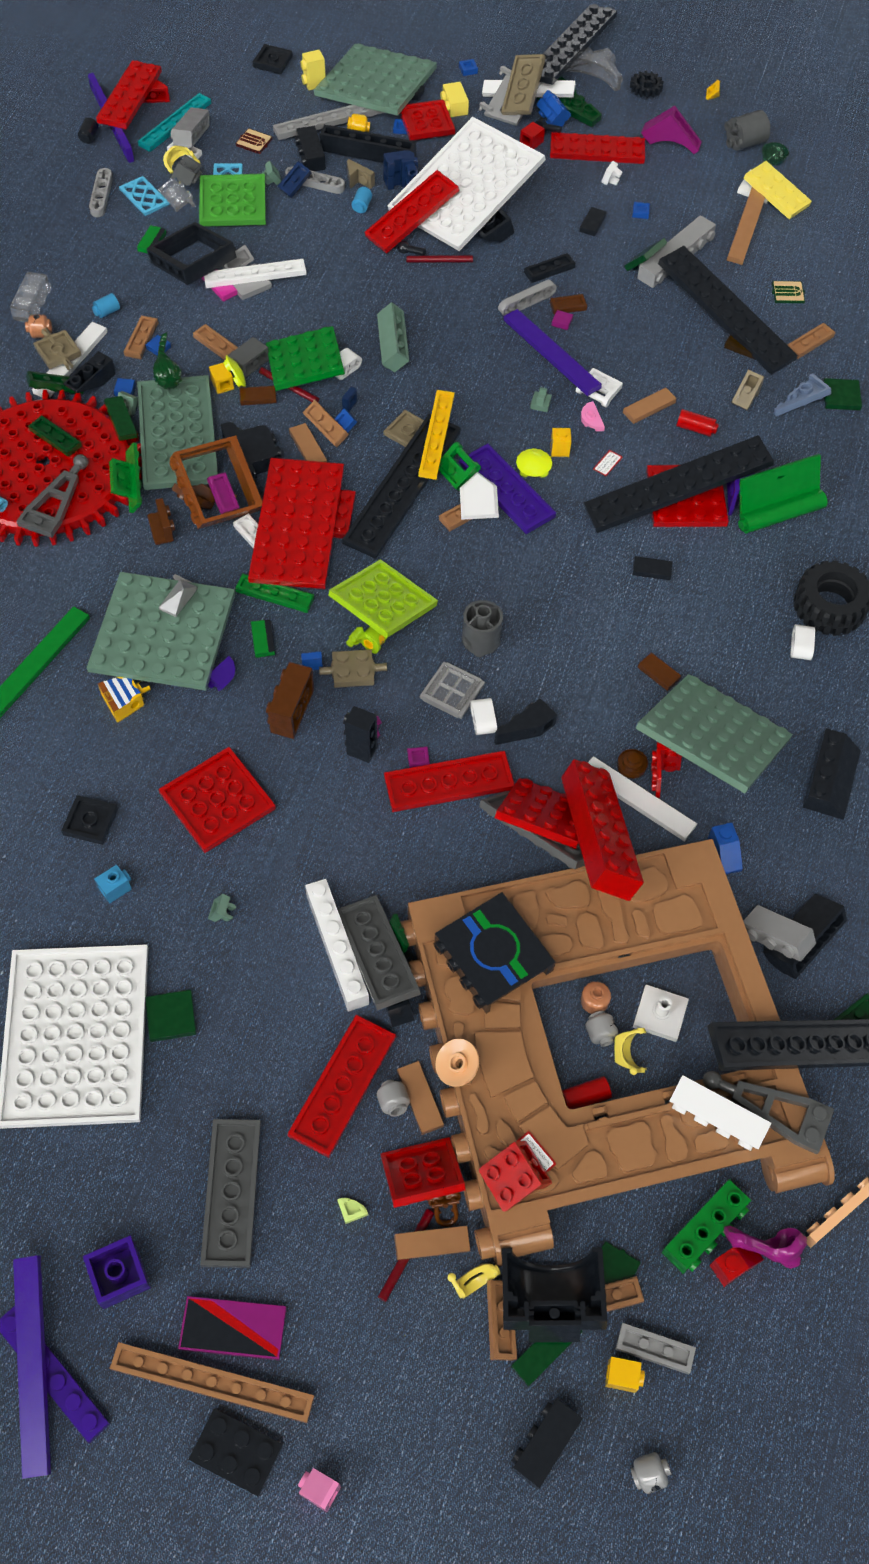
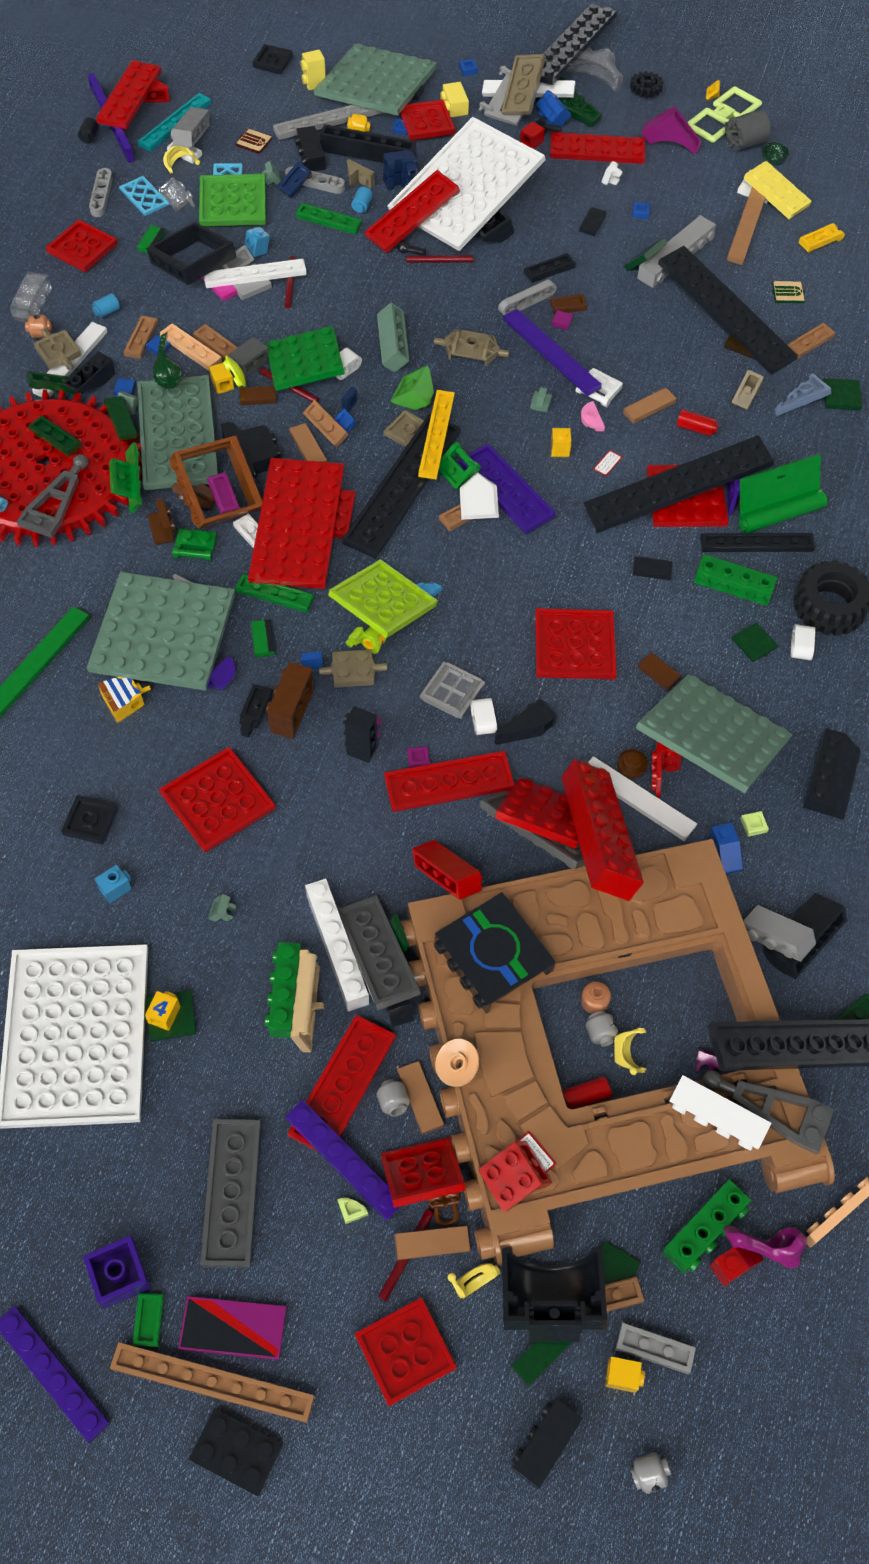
dark purple tile [13,1255,51,1479] -> none
light grey slope [159,579,197,617] -> none
dark grey window [170,154,202,186] -> none
bright pink slope [298,1468,341,1512] -> none
dark grey cylinder [462,600,503,657] -> none
medium nougat tile [487,1280,517,1361] -> none
neon yellow dish [516,448,552,477] -> none
white tile [633,985,689,1042] -> none
none -> red plate [46,219,118,273]
none -> green tile [132,1293,165,1348]
none -> yellow brick [145,991,181,1031]
none -> light nougat plate [160,324,222,371]
none -> green plate [172,529,217,561]
none -> black hinge [239,684,273,738]
none -> dark azure brick [244,227,270,257]
none -> green brick [265,942,302,1038]
none -> dark red bar [284,256,296,308]
none -> dark purple plate [285,1100,399,1221]
none -> tan container [290,950,324,1052]
none -> green tile [296,203,362,235]
none -> red plate [354,1297,457,1407]
none -> bright green slope [390,365,434,410]
none -> red brick [412,840,482,900]
none -> dark azure tile [416,582,442,597]
none -> dark tan plate [434,329,509,366]
none -> red plate [535,608,617,680]
none -> yellowish green bar [688,86,762,143]
none -> green brick [694,554,777,606]
none -> magenta tile [696,1047,719,1071]
none -> black tile [700,533,815,552]
none -> dark green piece [731,623,778,662]
none -> yellowish green tile [740,811,769,837]
none -> yellow plate [798,223,845,253]

